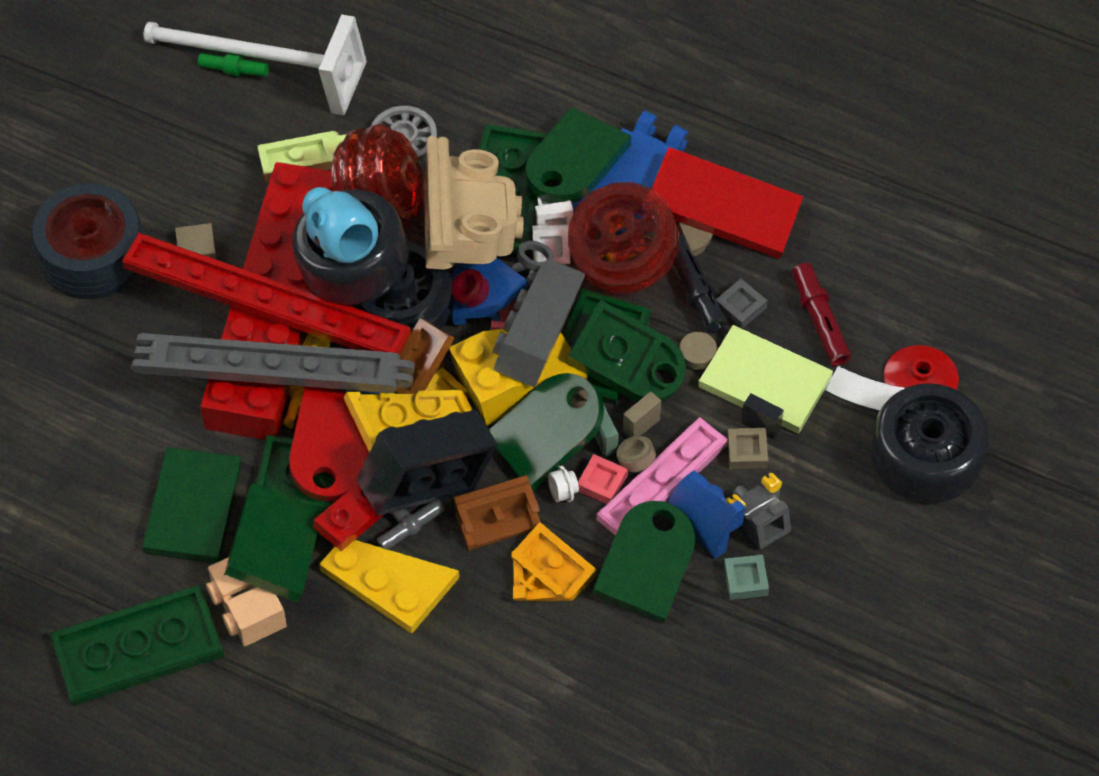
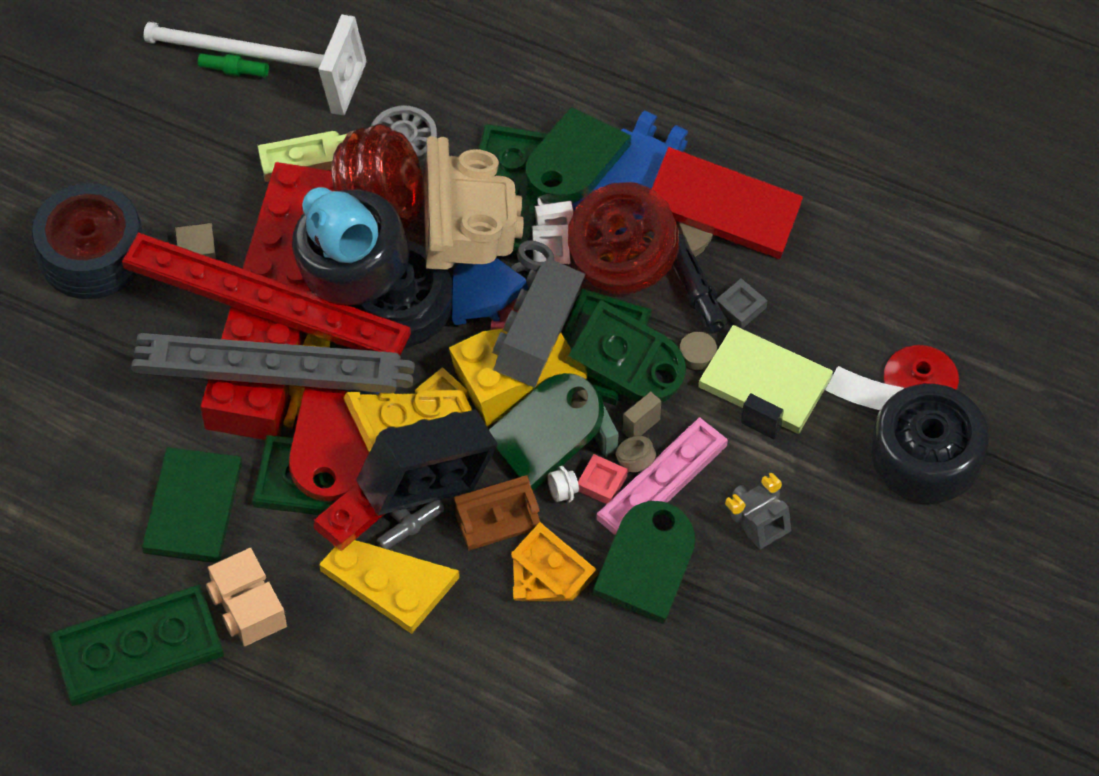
dark green tile [224,483,323,603] -> none
dark orange tile [396,318,454,394] -> none
dark red tile [451,269,490,308] -> none
blue slope [668,470,745,559] -> none
sand green tile [724,554,769,600] -> none
dark tan tile [727,428,768,469] -> none
dark red pin [791,262,851,367] -> none

